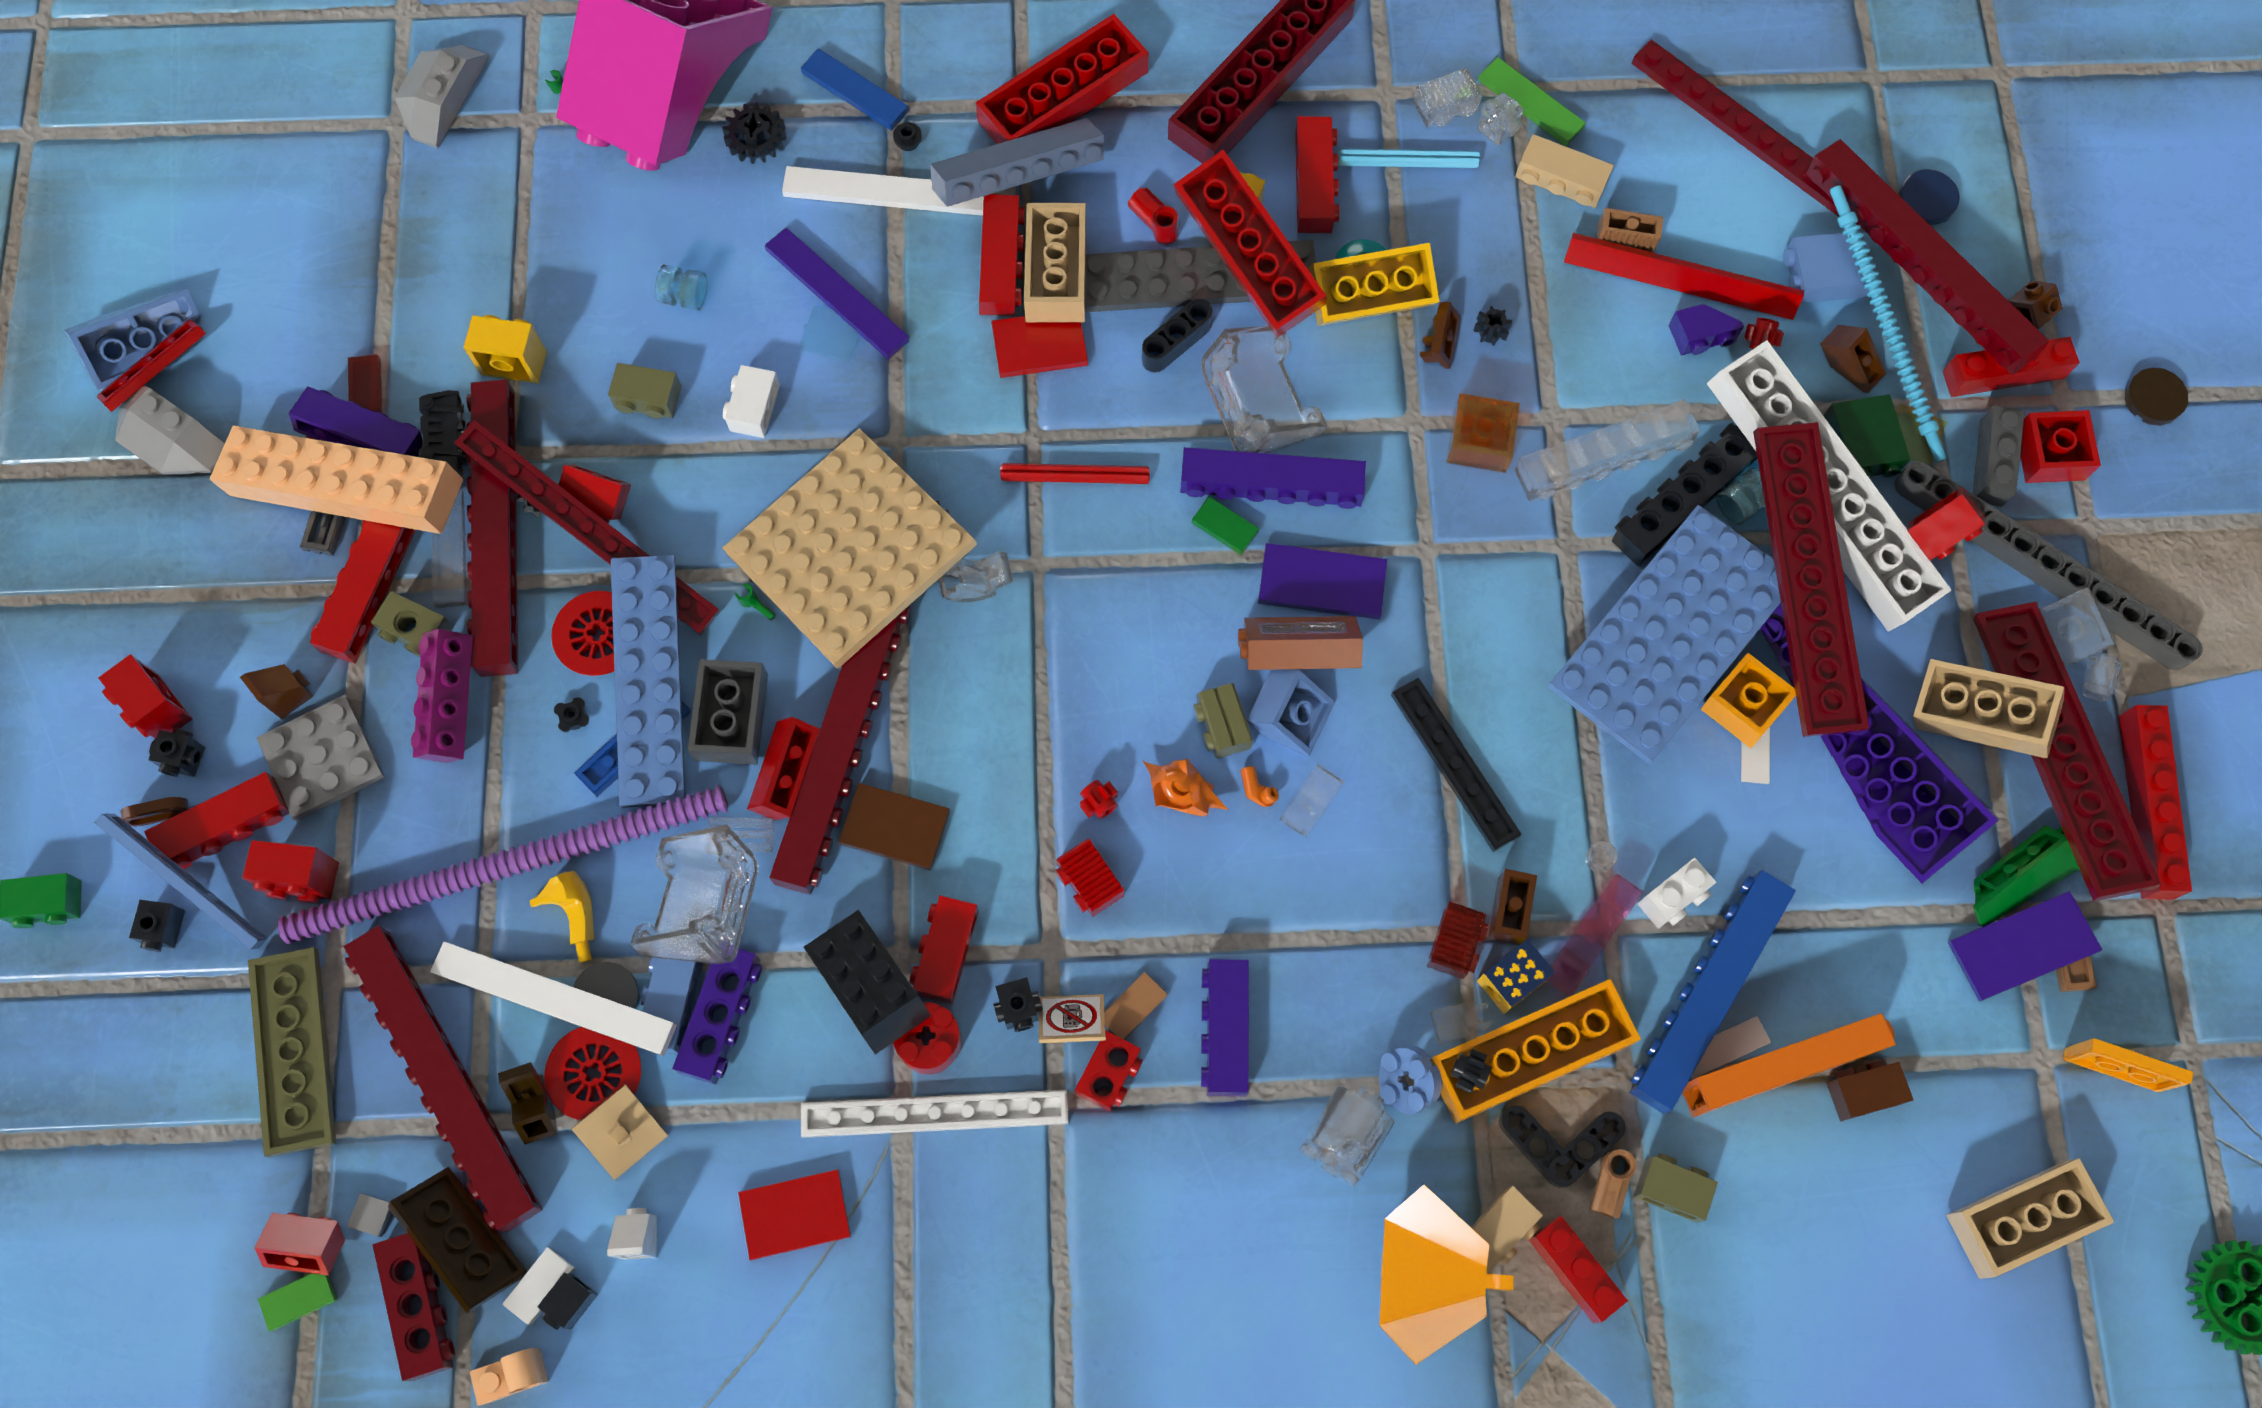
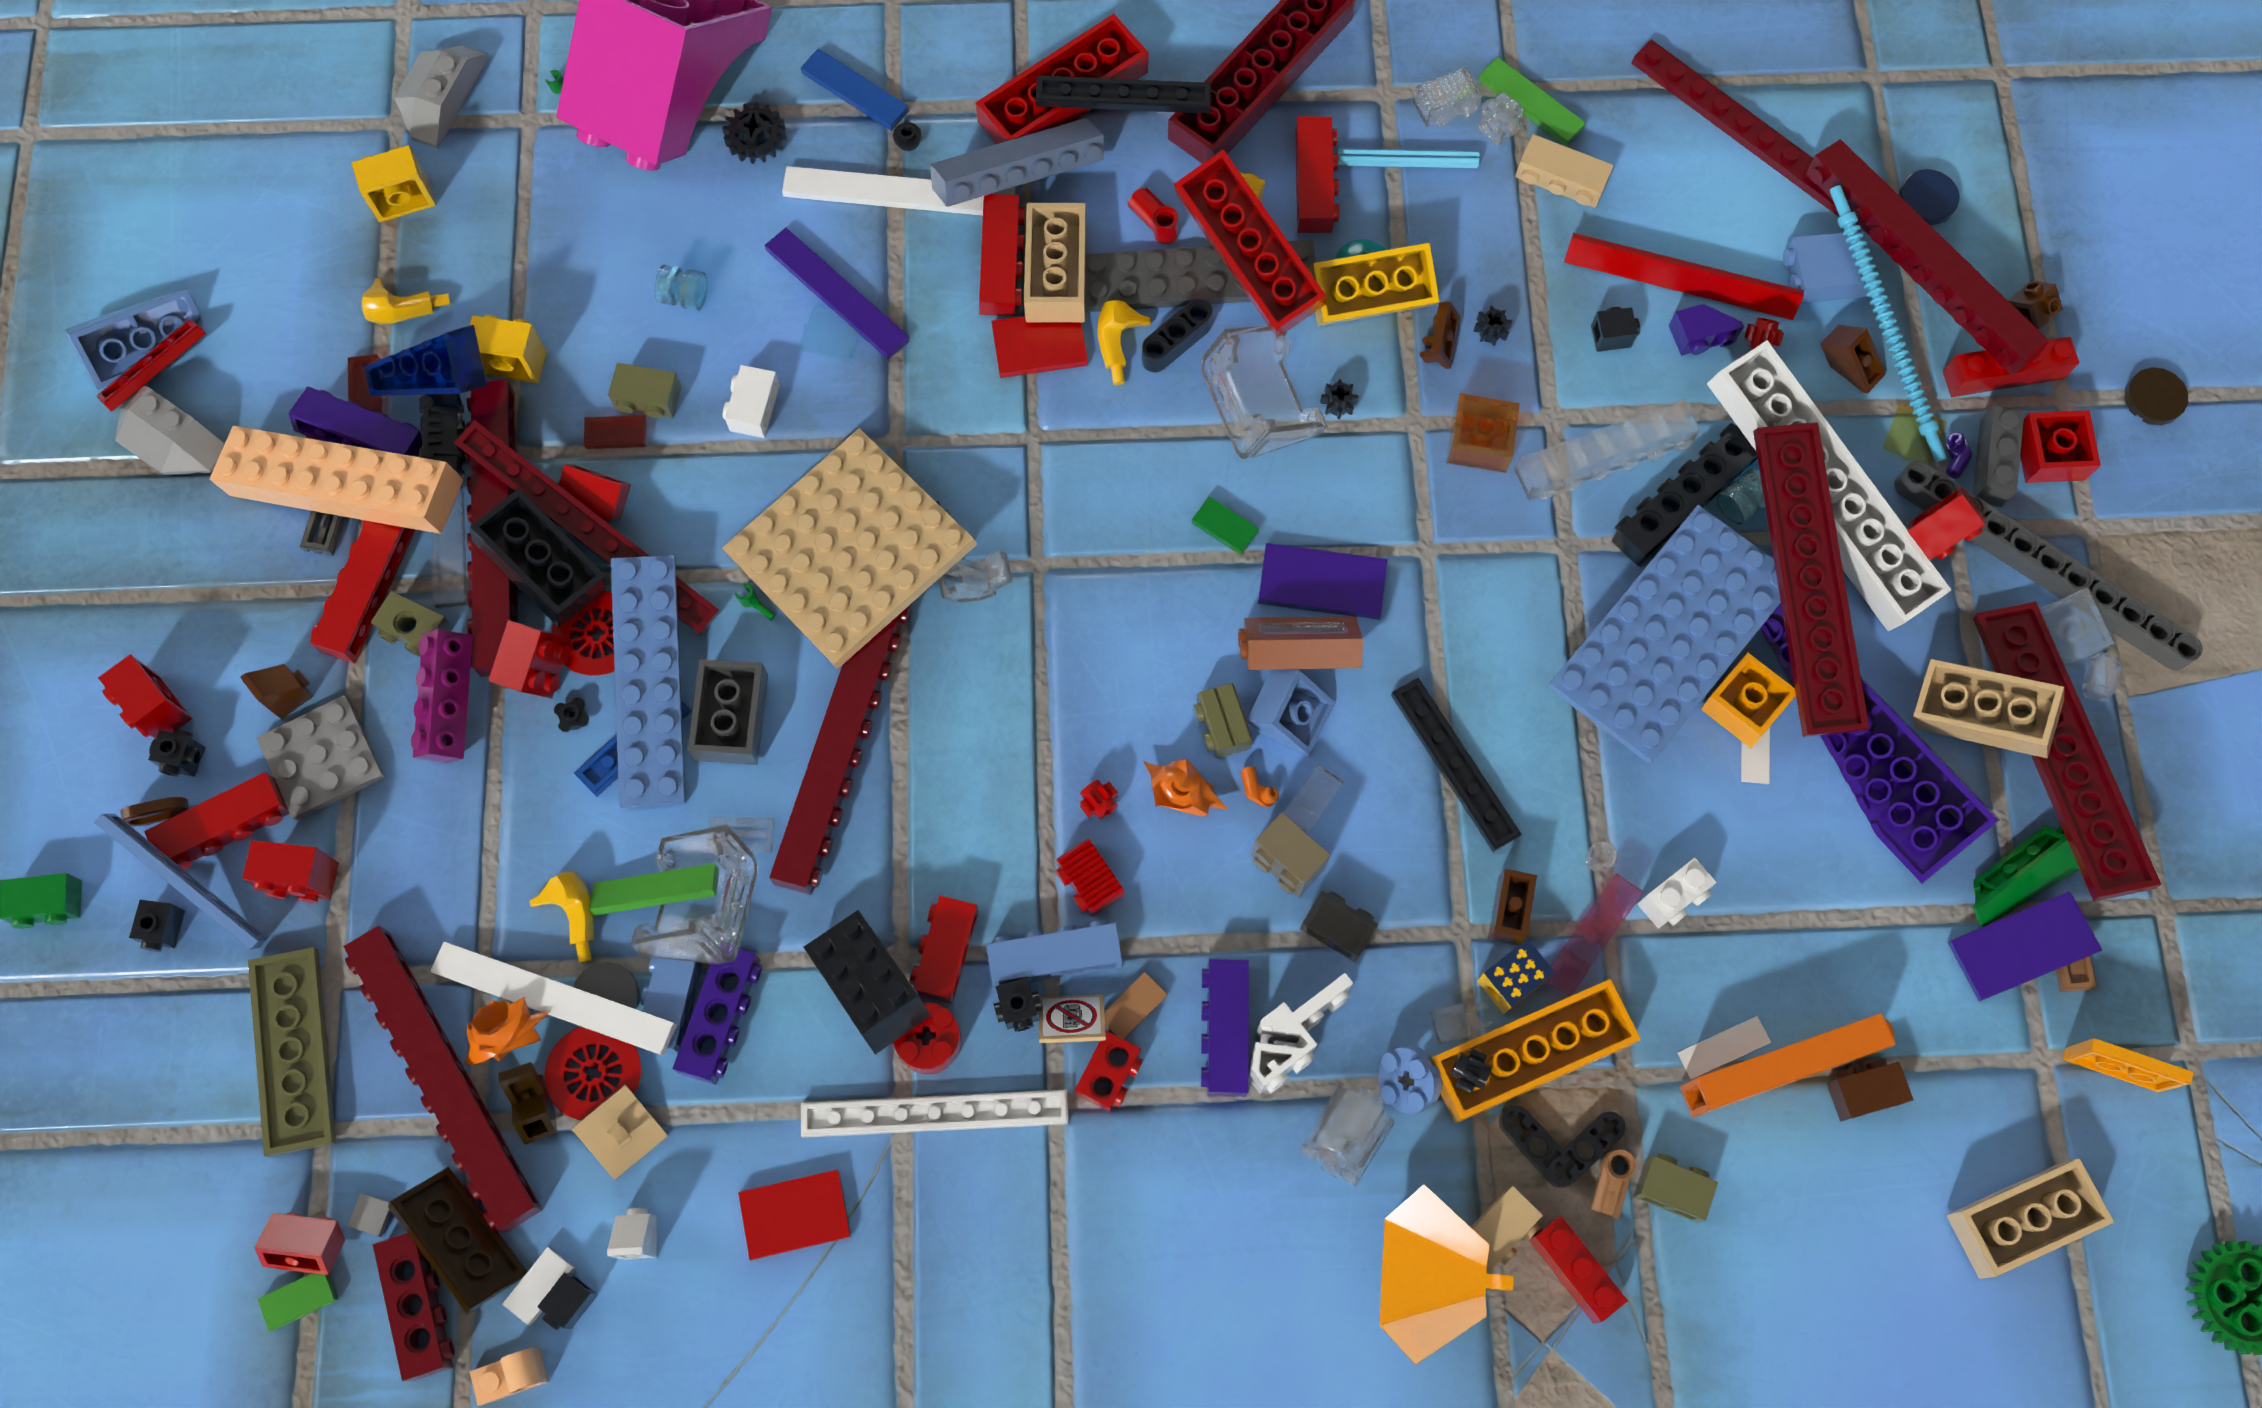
medium lavender piece [277,785,729,944] -> none
red brick [747,717,820,821] -> none
reddish brown tile [838,783,950,871] -> none
red axle [1000,463,1150,484] -> none
dark purple brick [1180,447,1366,509] -> none
clear red brick [1426,901,1489,979] -> none
medium nougat brick [1596,207,1663,253] -> none
blue brick [1629,870,1796,1114] -> none
dark green brick [1823,394,1911,479] -> none
red brick [2119,705,2192,900] -> none
none -> yellow brick [351,145,436,223]
none -> yellow animal [361,278,450,325]
none -> clear blue wedge [363,325,487,396]
none -> orange hair [464,997,551,1065]
none -> black brick [470,489,606,628]
none -> red brick [488,620,572,699]
none -> clear red tile [584,415,647,449]
none -> bright green tile [589,863,720,916]
none -> medium blue brick [986,920,1122,988]
none -> black tile [1036,75,1211,114]
none -> yellow animal [1097,300,1152,385]
none -> white piece [1249,973,1353,1094]
none -> dark tan brick [1252,812,1331,897]
none -> clear smoke brick [1300,890,1378,963]
none -> black gear [1320,379,1359,419]
none -> black brick [1591,307,1640,352]
none -> dark purple arm [1946,432,1972,479]

